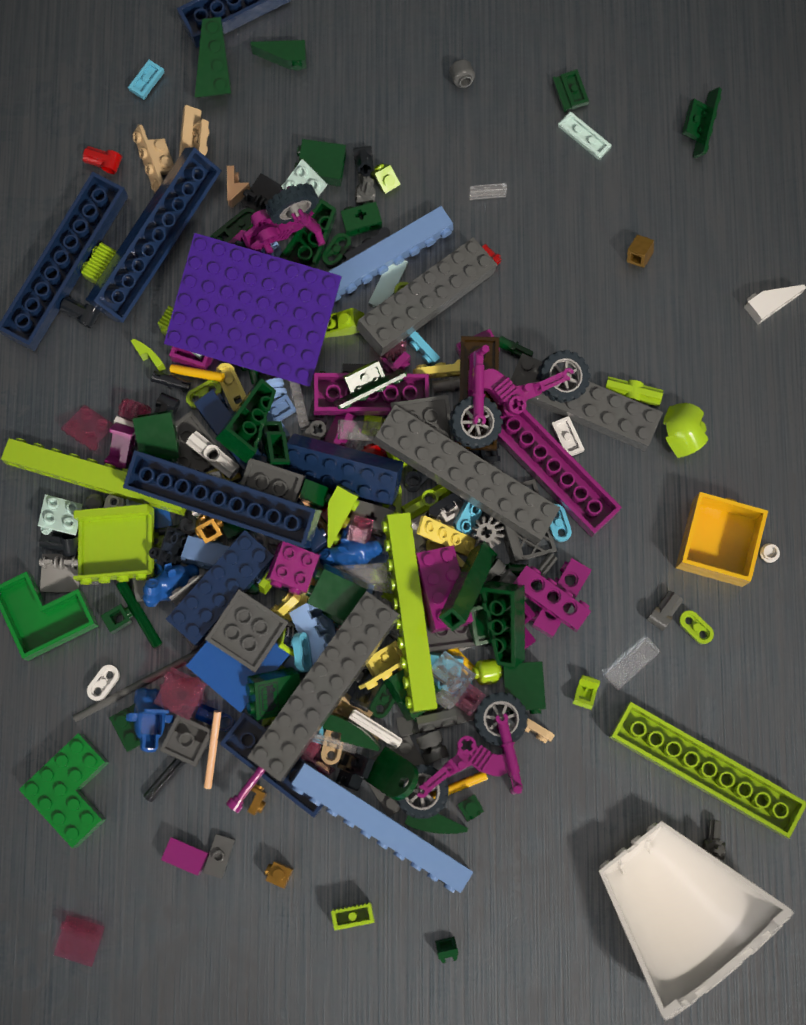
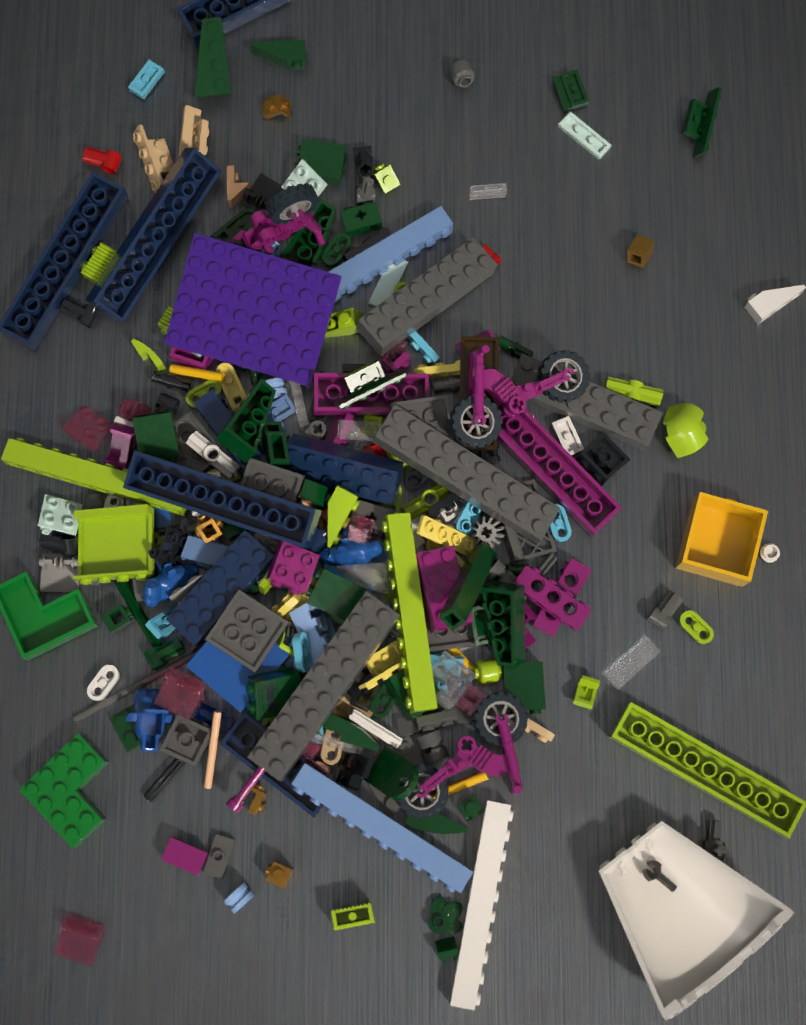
none -> dark green piece [144,637,186,671]
none -> medium azure slope [145,606,176,640]
none -> light blue wheel [224,882,255,914]
none -> pearl gold bracket [262,94,292,119]
none -> dark green plate [428,895,464,934]
none -> white brick [450,800,514,1010]
none -> black plate [575,433,630,486]
none -> black bar [642,860,677,892]

